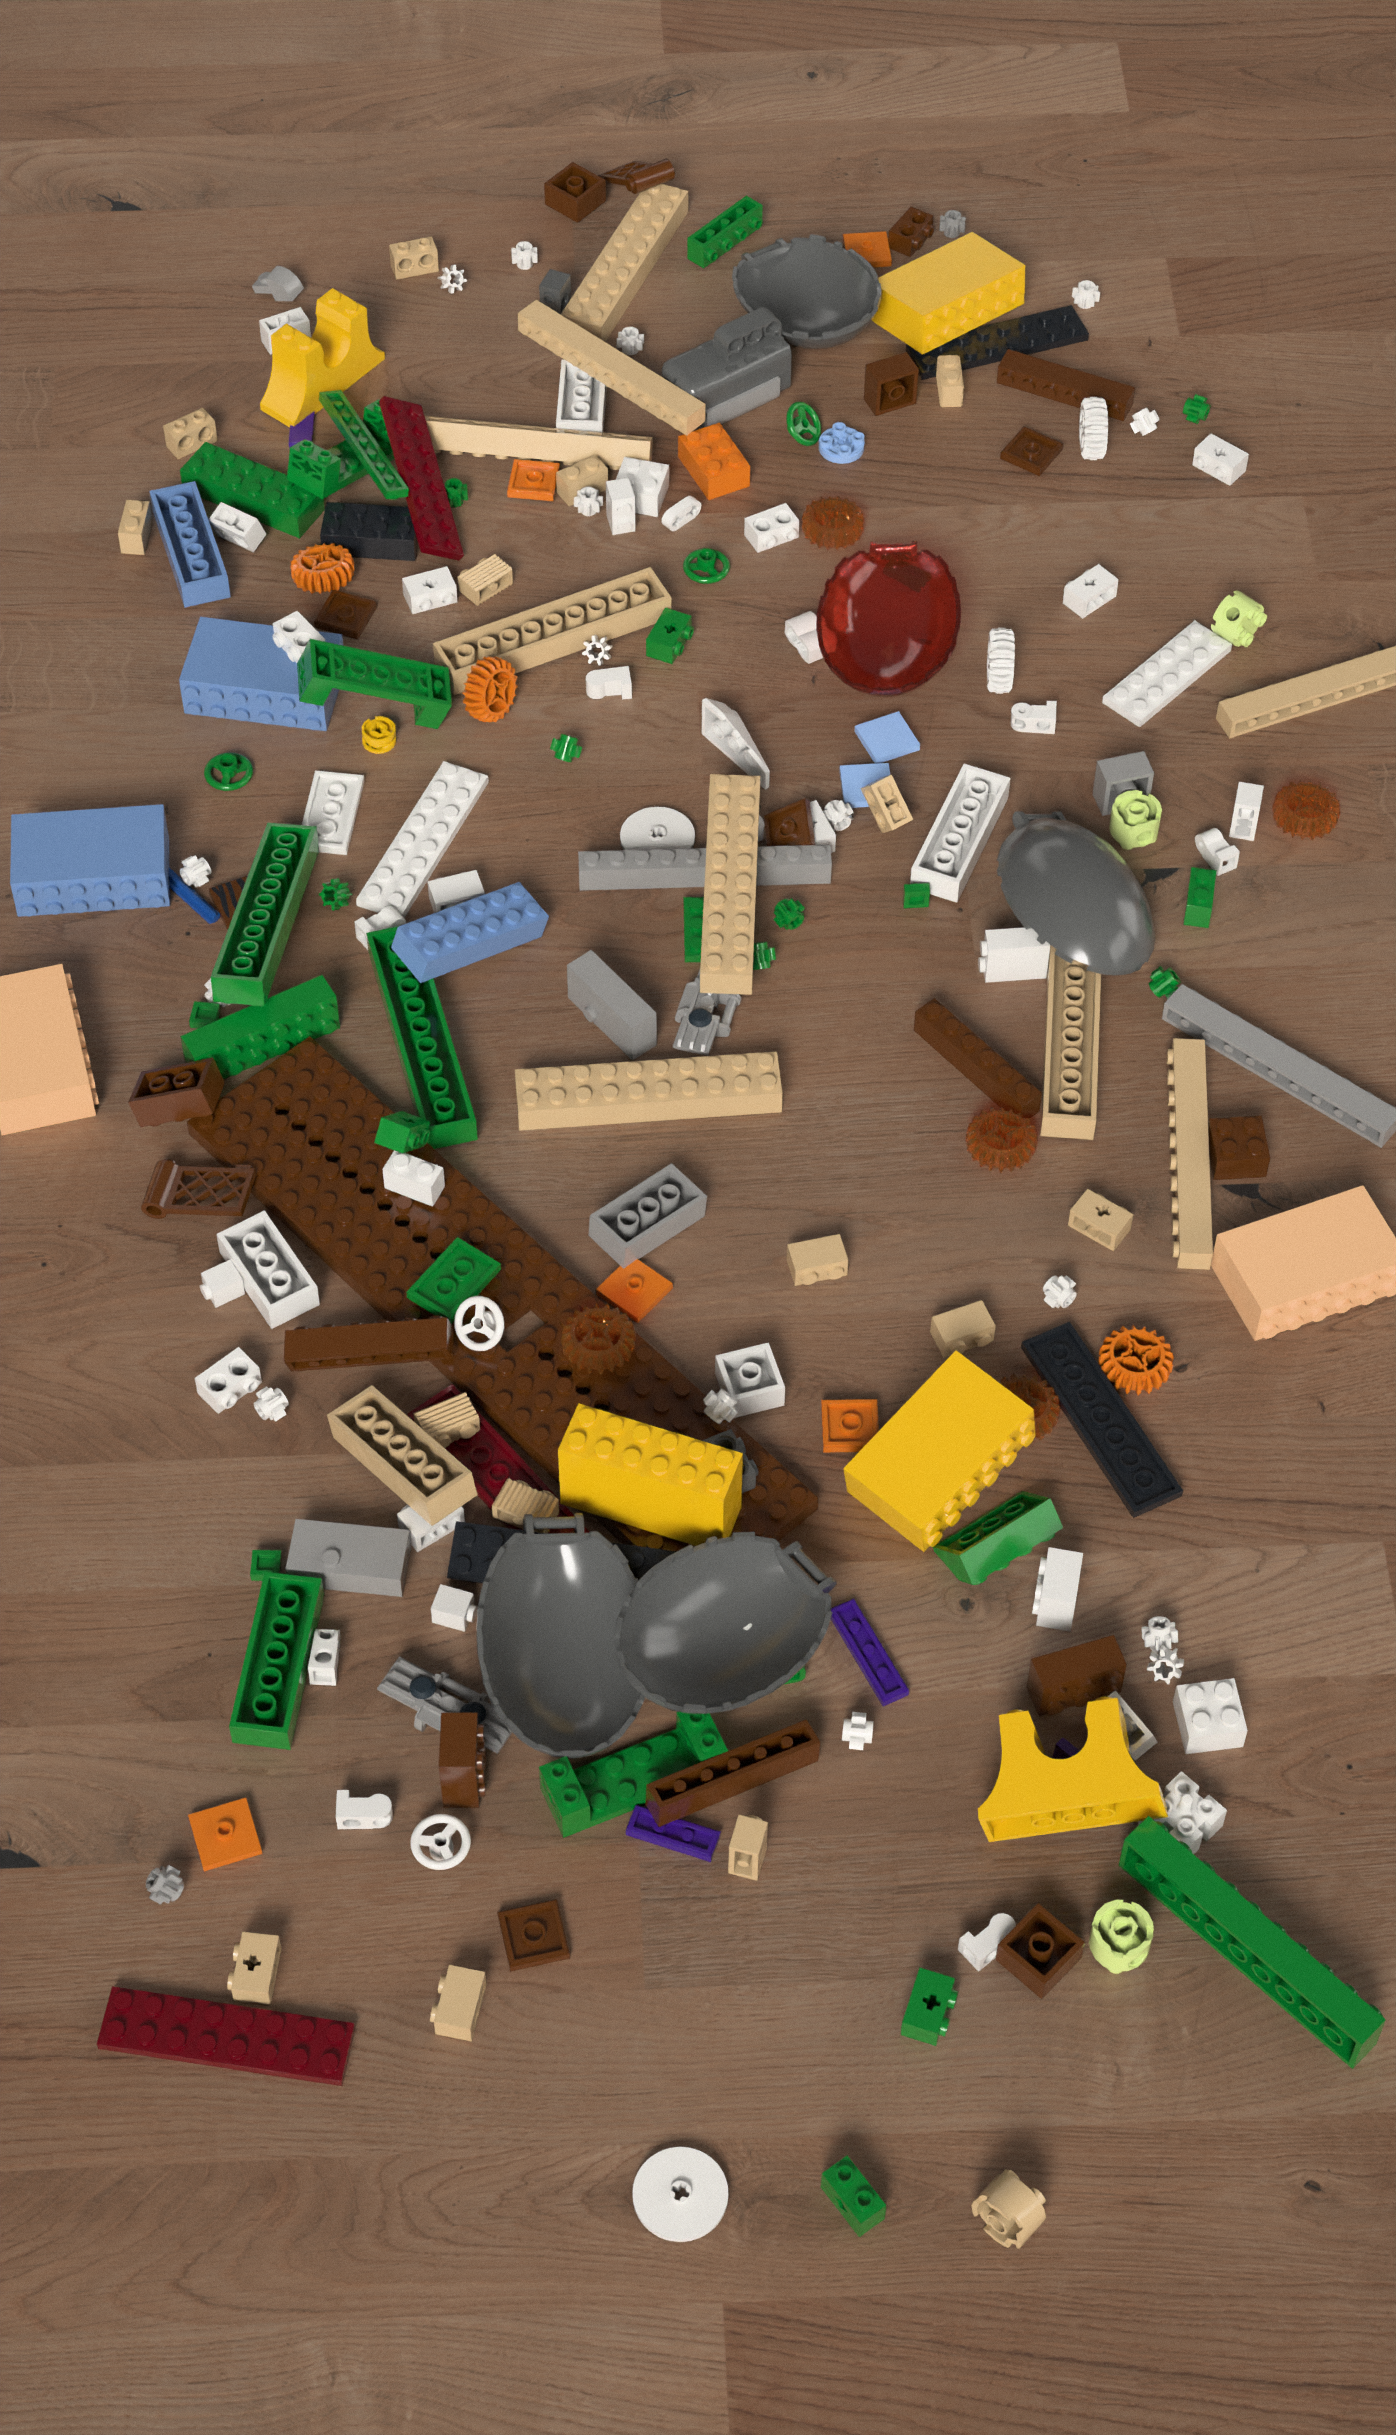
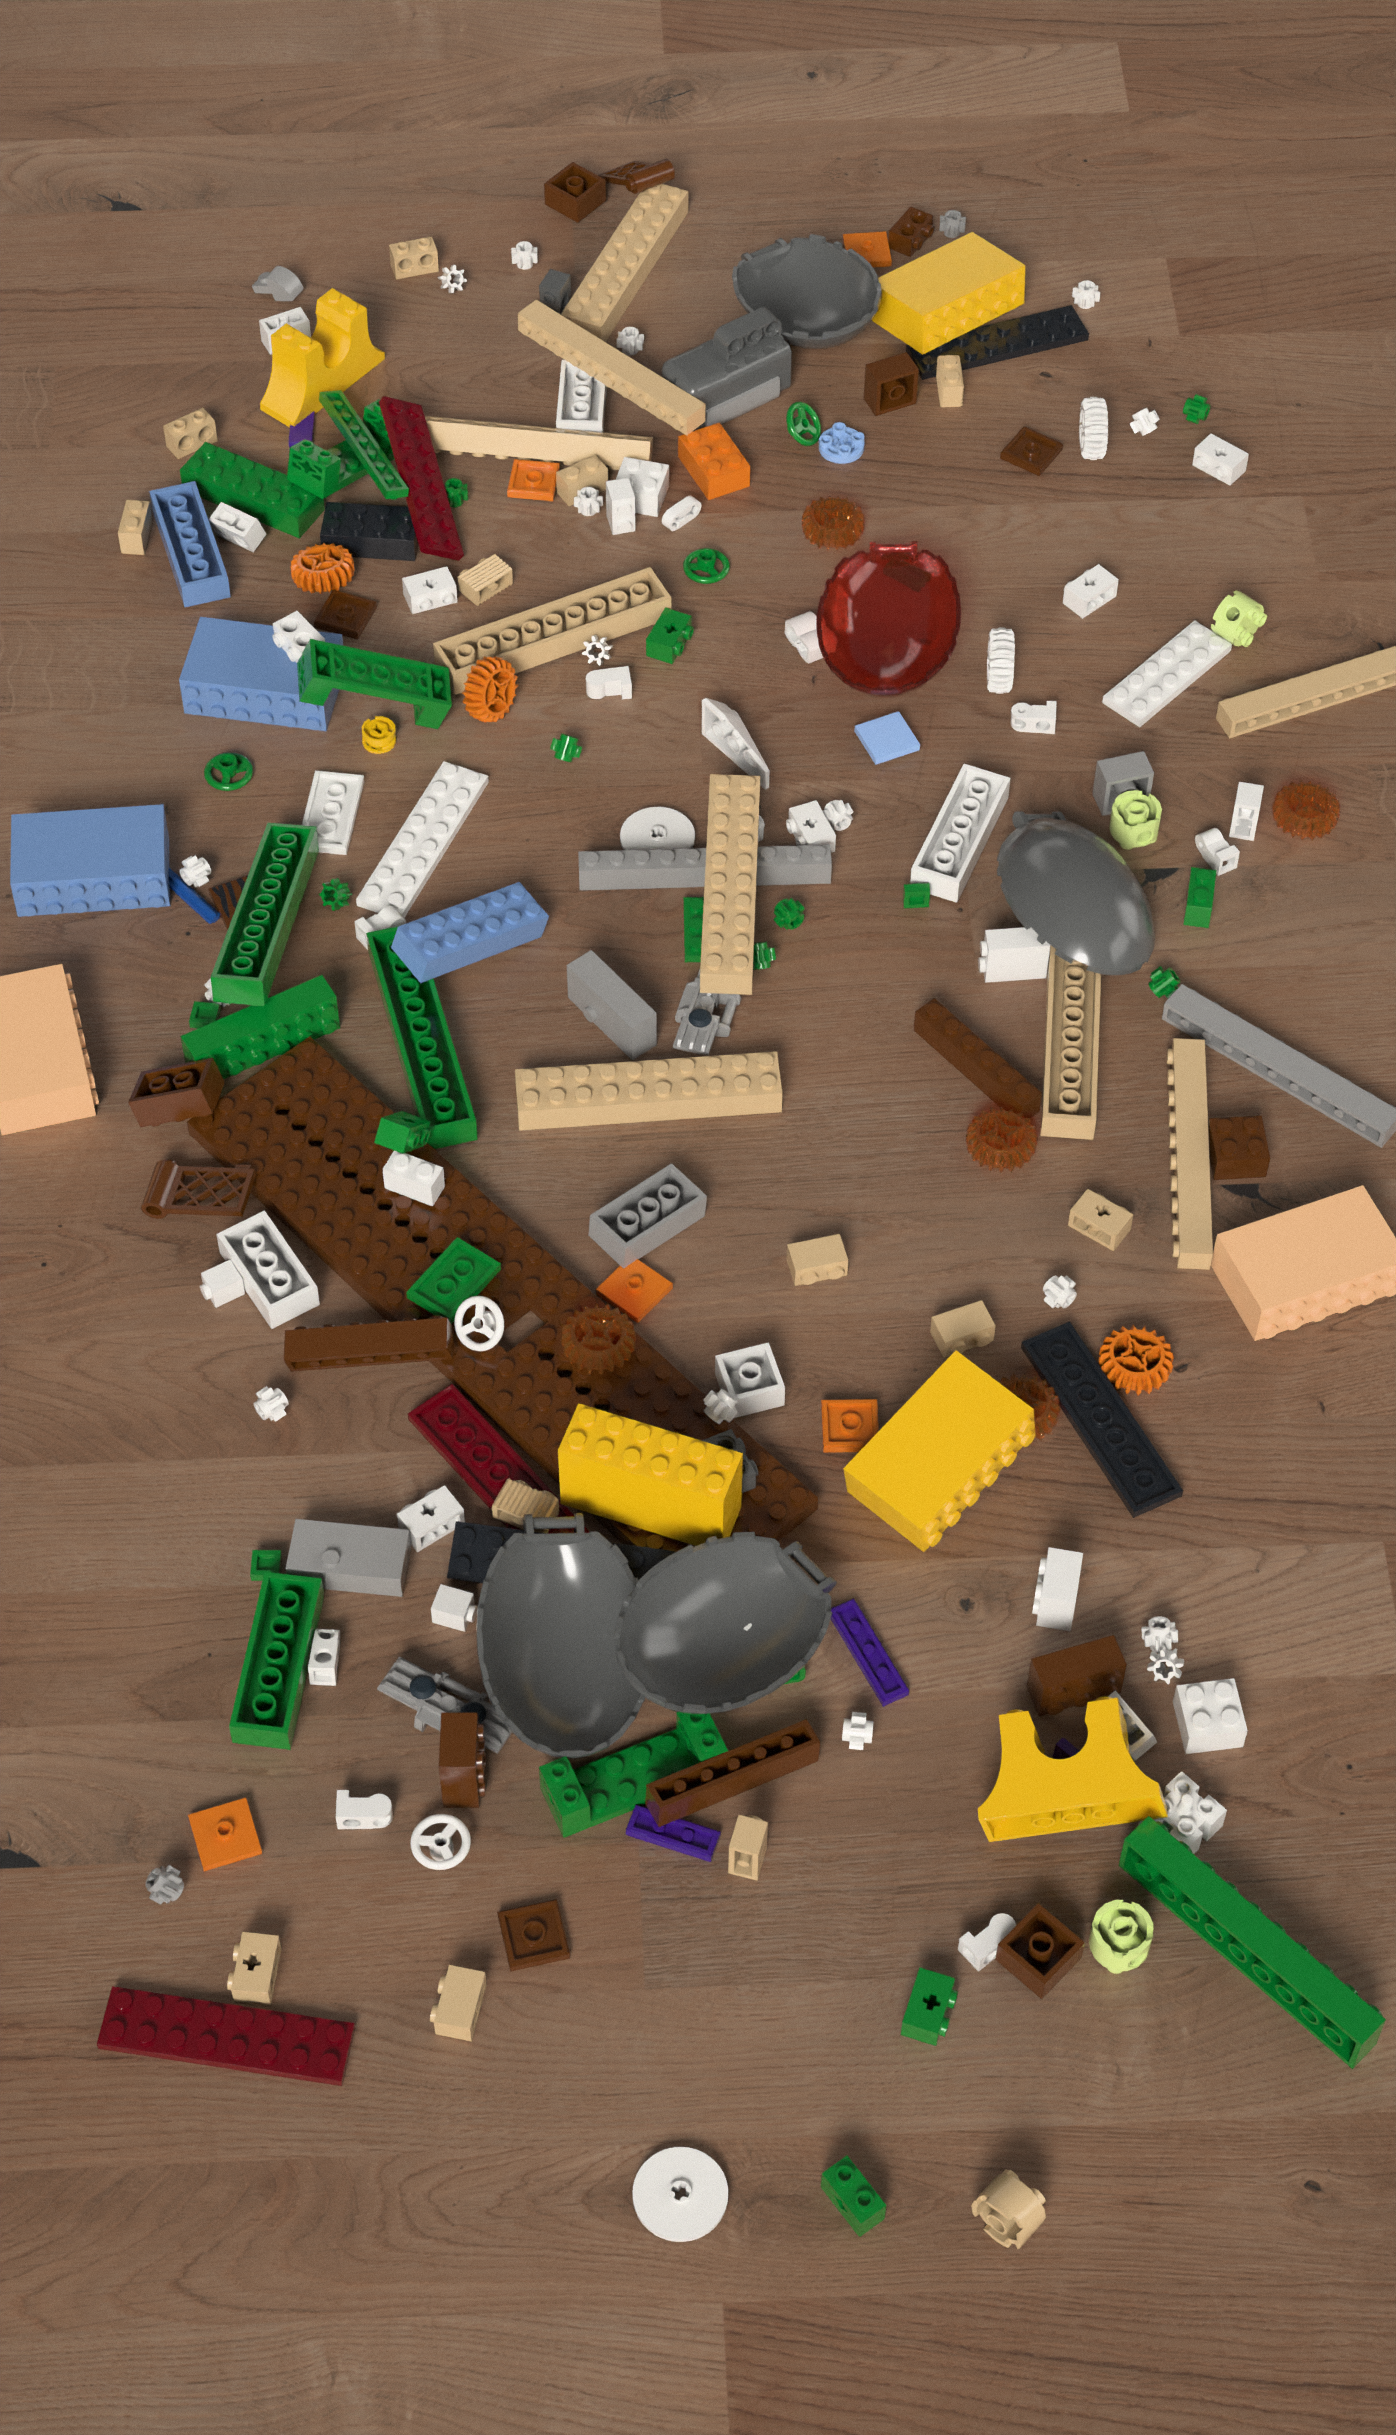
white brick [195,1347,262,1414] -> none
tan brick [327,1385,477,1526] -> none
tan brick [414,1392,480,1448] -> none
white brick [428,870,485,913] -> none
green brick [687,195,763,269] -> none
white brick [744,503,799,553] -> none
reddish brown tile [763,798,815,846] -> none
light blue tile [839,763,890,808] -> none
tan brick [860,774,913,833] -> none
green slope [933,1491,1063,1585] -> none
reddish brown brick [997,349,1135,422] -> none

